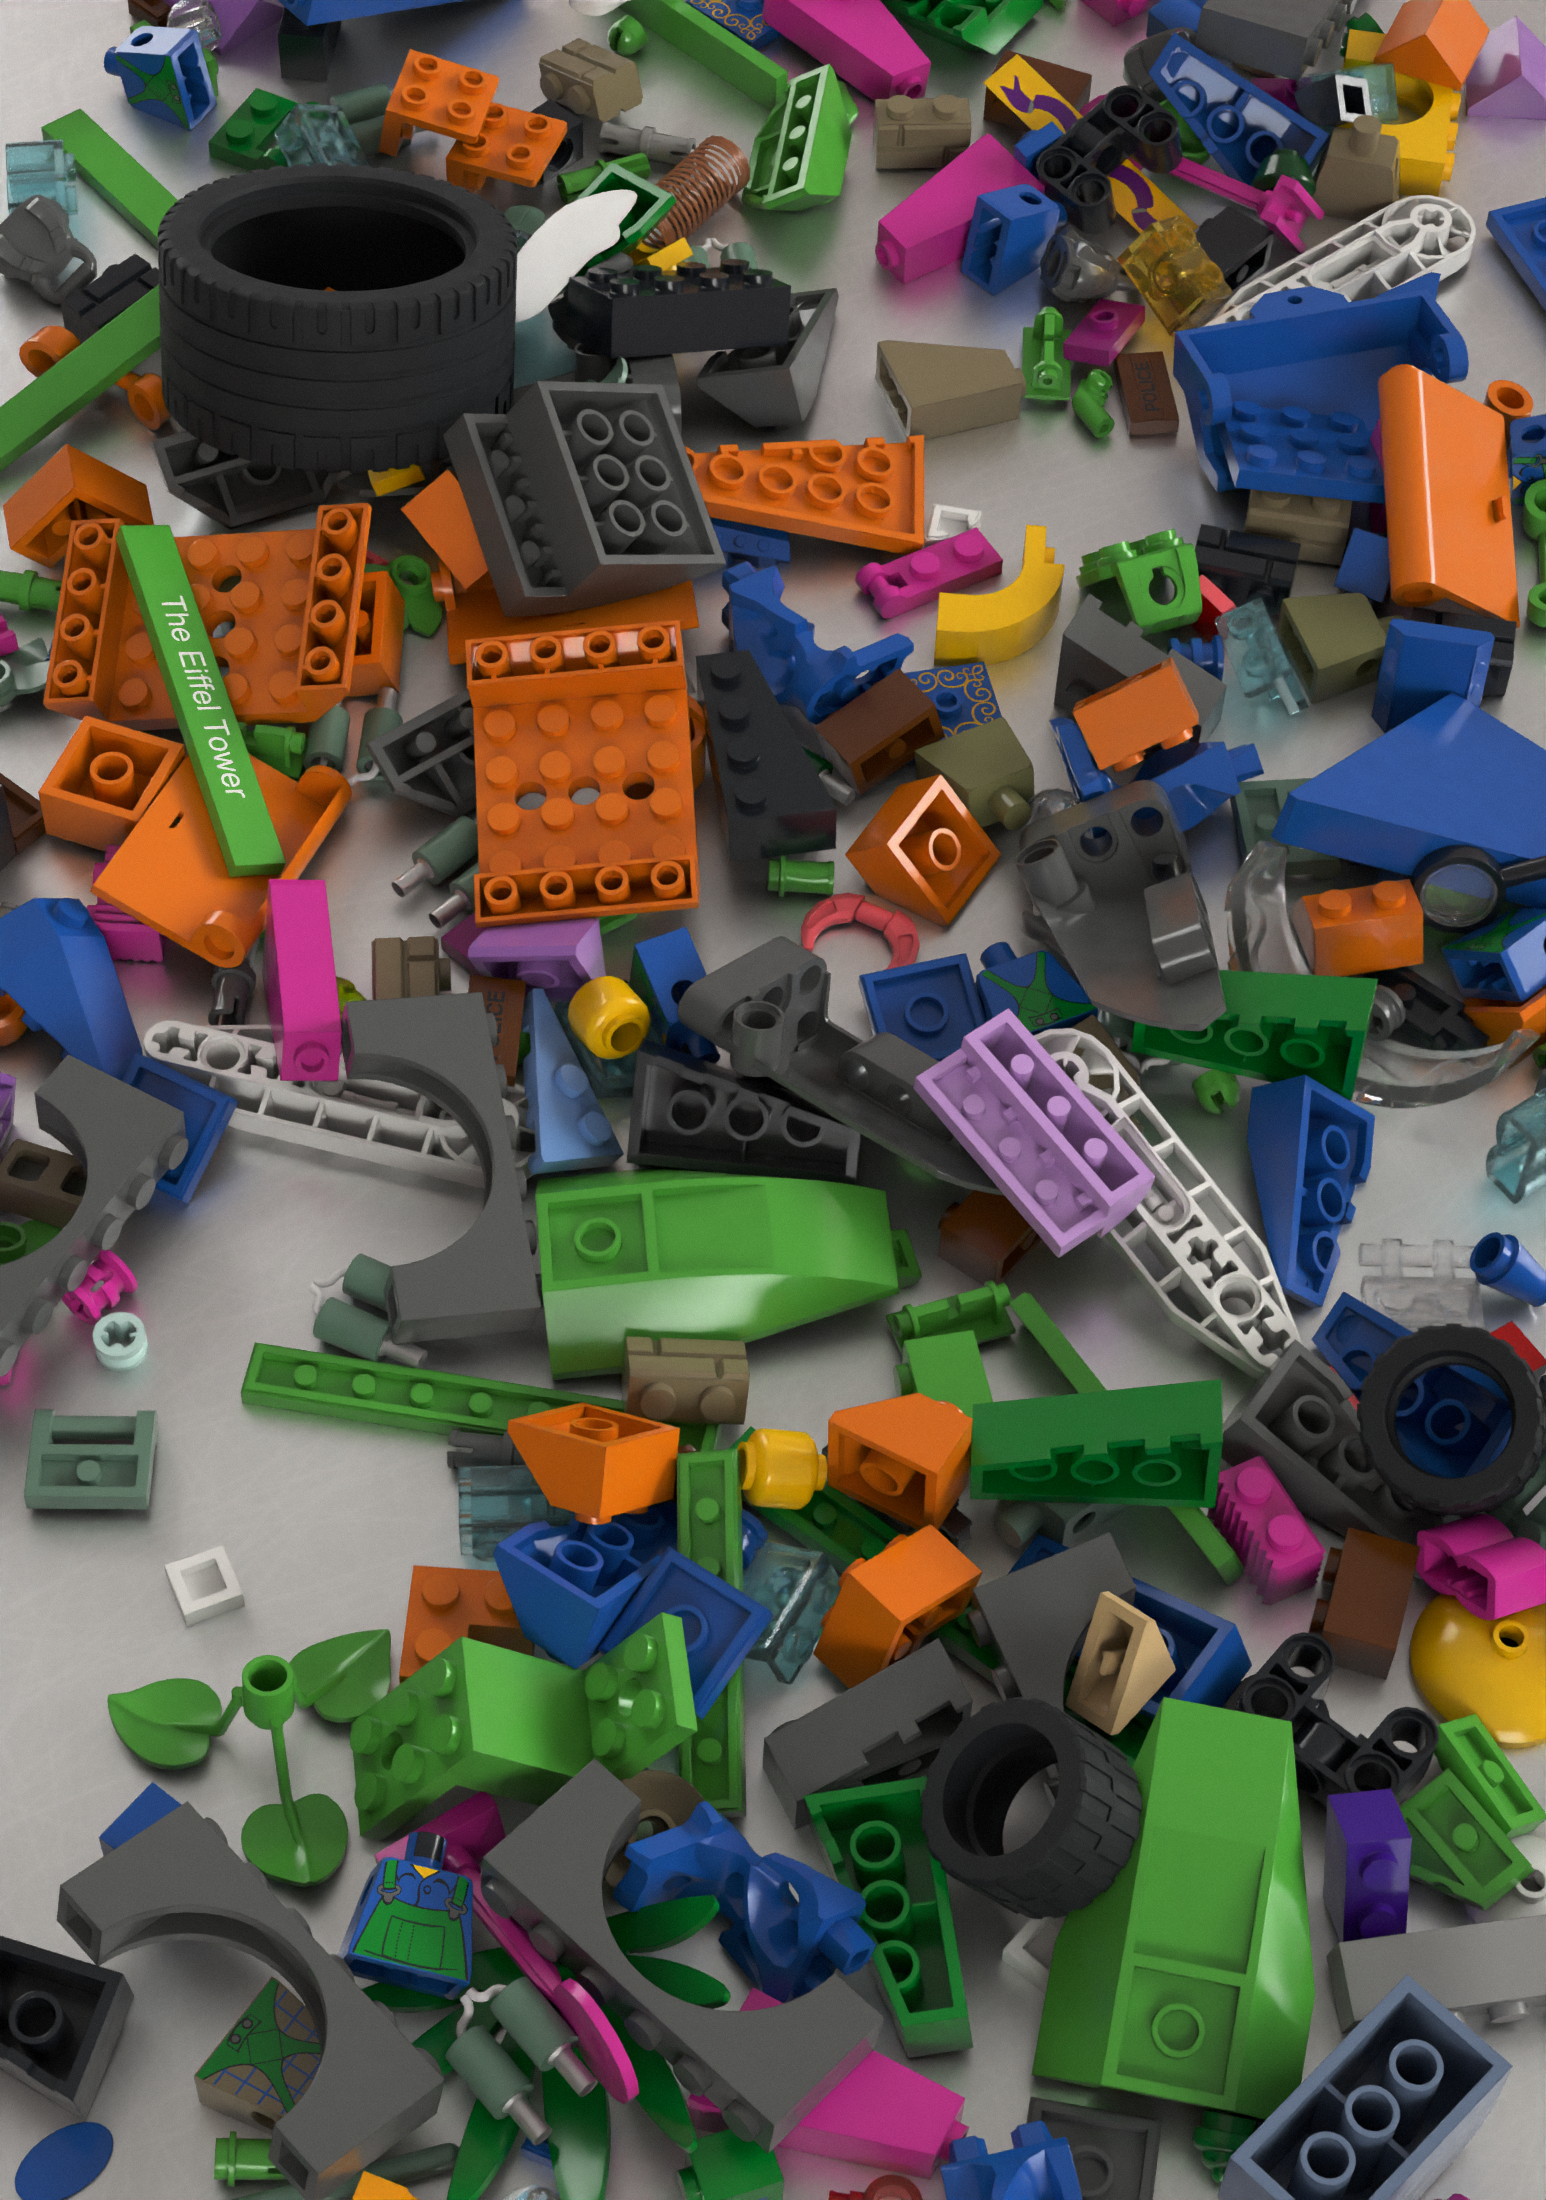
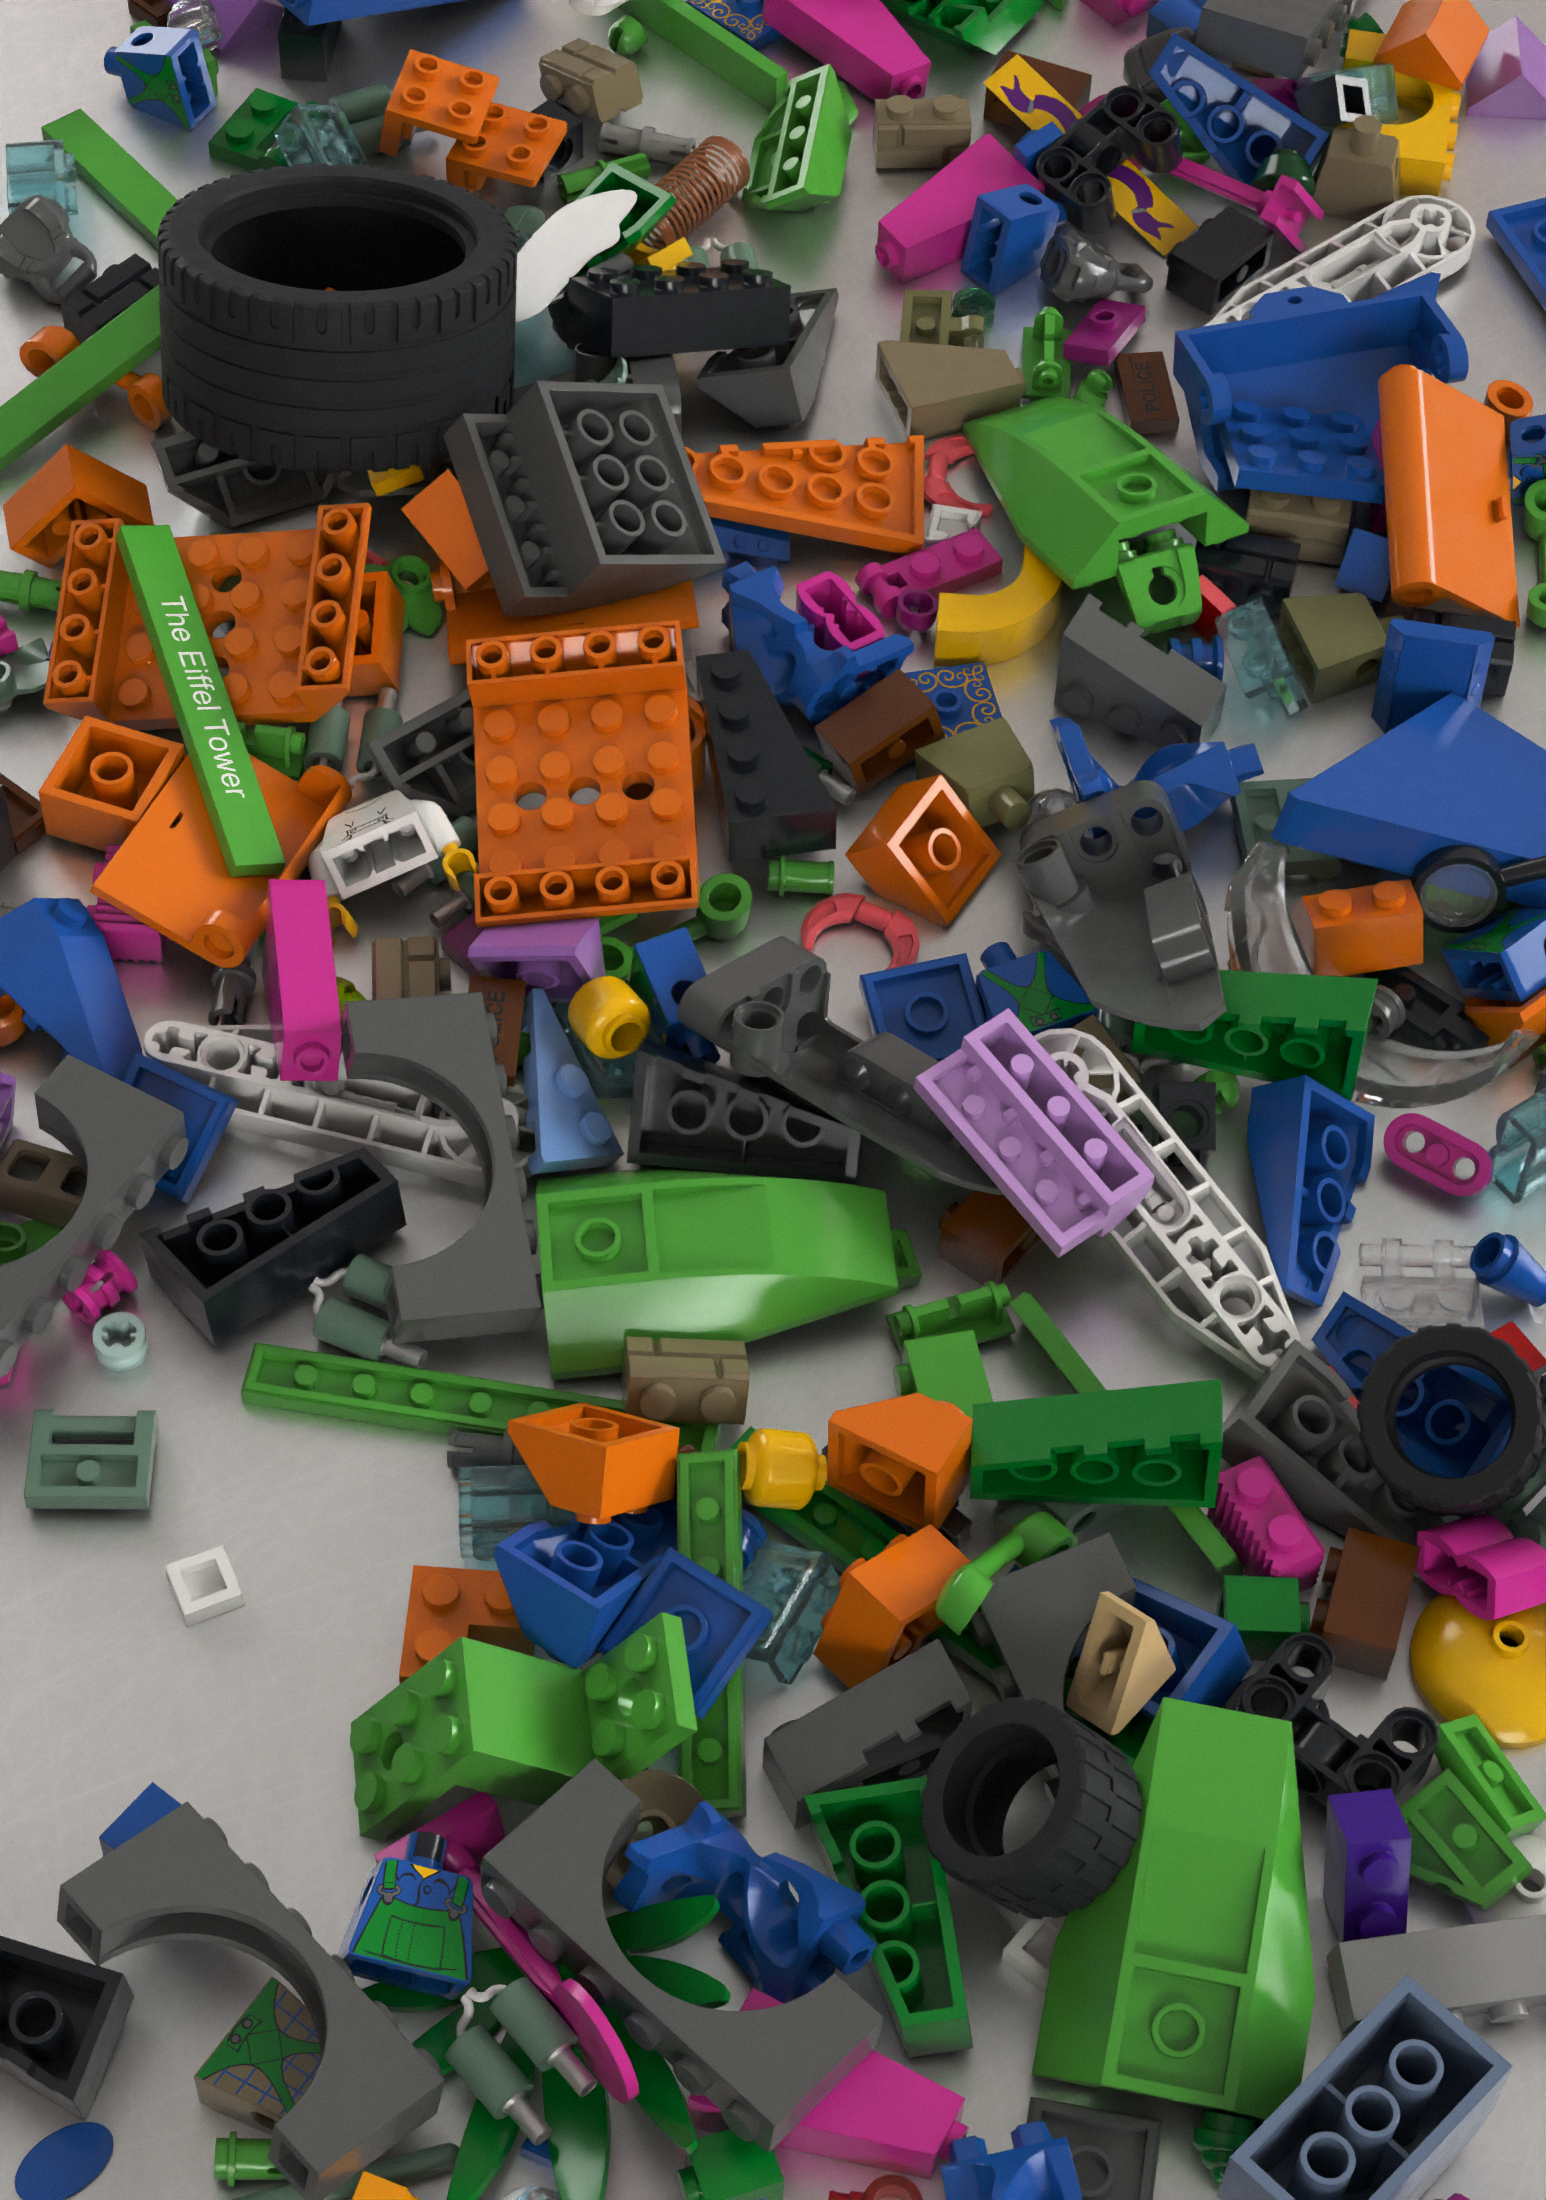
bright green plant [107,1629,391,1887] -> none
orange brick [1072,657,1199,773] -> none
clear yellow brick [1117,215,1233,336] -> none
none -> black wedge [139,1148,407,1346]
none -> white torso [308,790,479,945]
none -> bright green piece [601,873,752,985]
none -> dark pink brick [795,571,885,679]
none -> magenta hinge [896,589,939,633]
none -> olive plate [900,289,984,348]
none -> coral piece [924,435,993,517]
none -> bright green piece [935,1511,1078,1635]
none -> clear green bush [951,287,996,333]
none -> bright green wedge [962,397,1249,590]
none -> black brick [1152,1081,1216,1166]
none -> green brick [1217,1575,1310,1661]
none -> dark pink plate [1383,1113,1494,1197]

